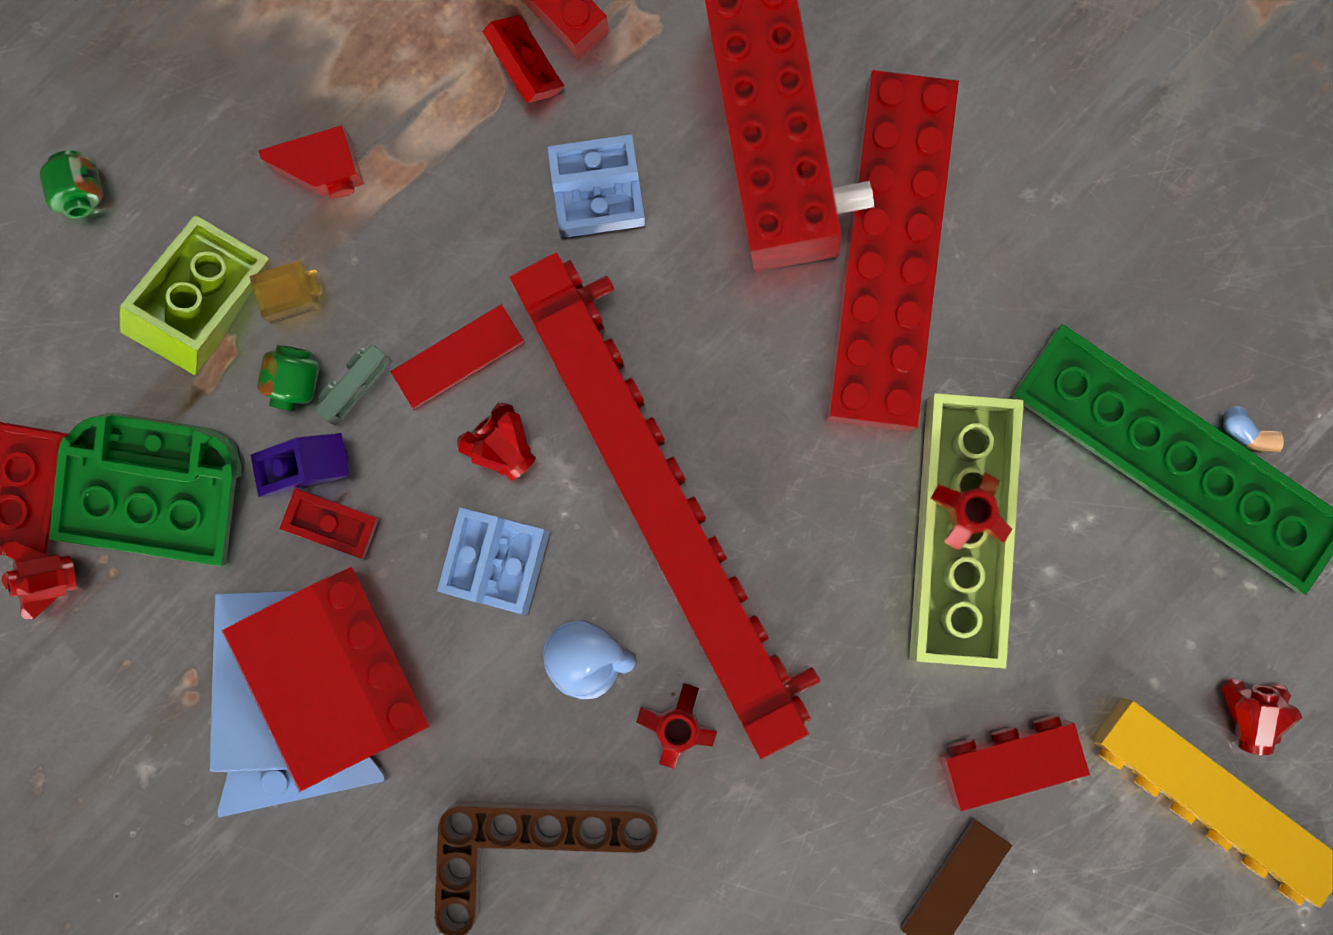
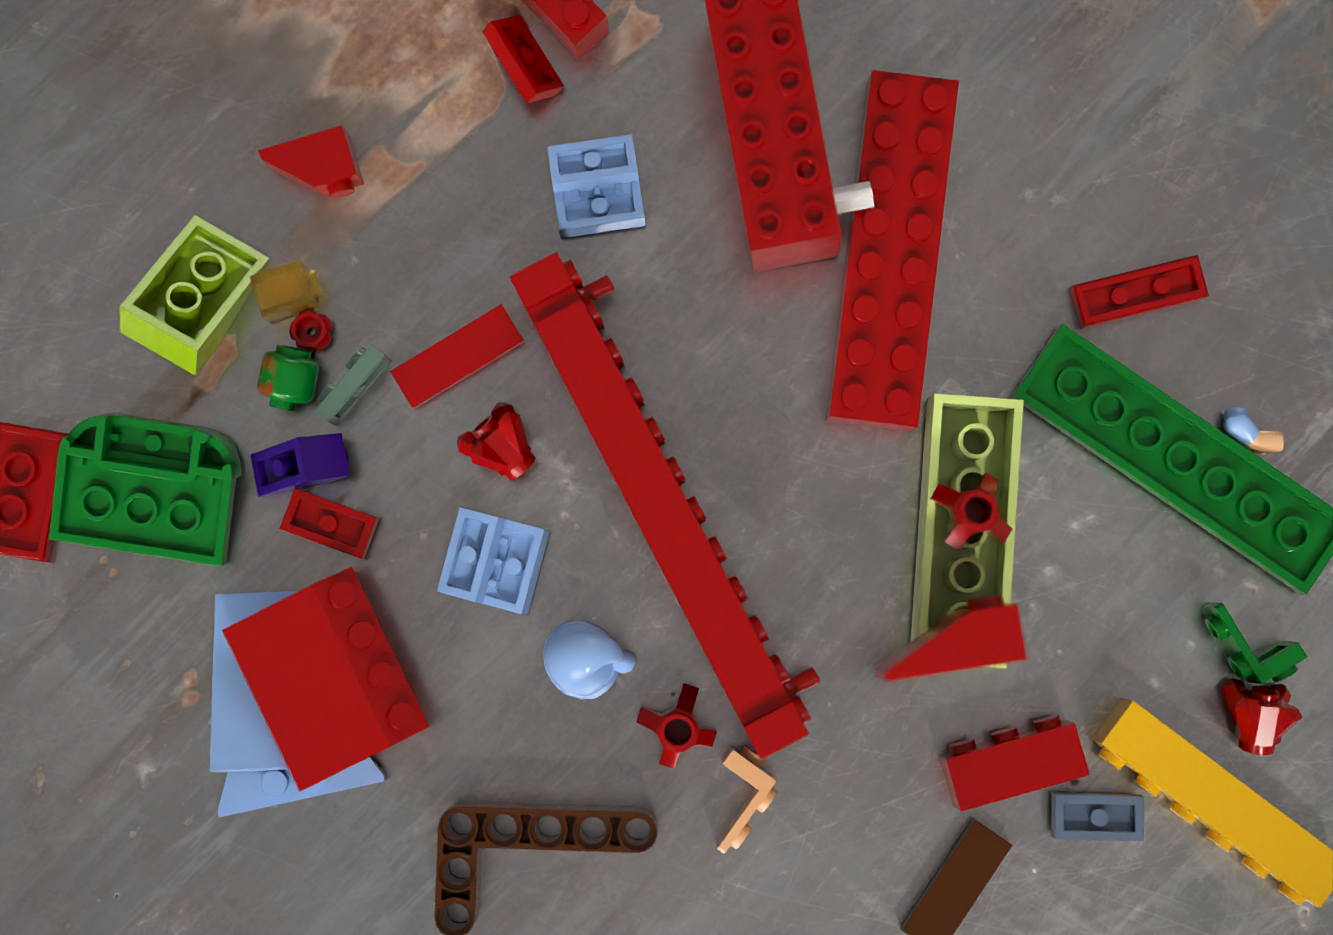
red rock [1,540,76,619] -> none
green head [39,150,103,218] -> none
none -> red plate [289,310,332,352]
none -> light nougat bracket [716,745,777,854]
none -> red slope [874,595,1027,682]
none -> sand blue plate [1051,792,1144,841]
none -> red tile [1069,255,1209,329]
none -> green bracket [1203,602,1308,684]

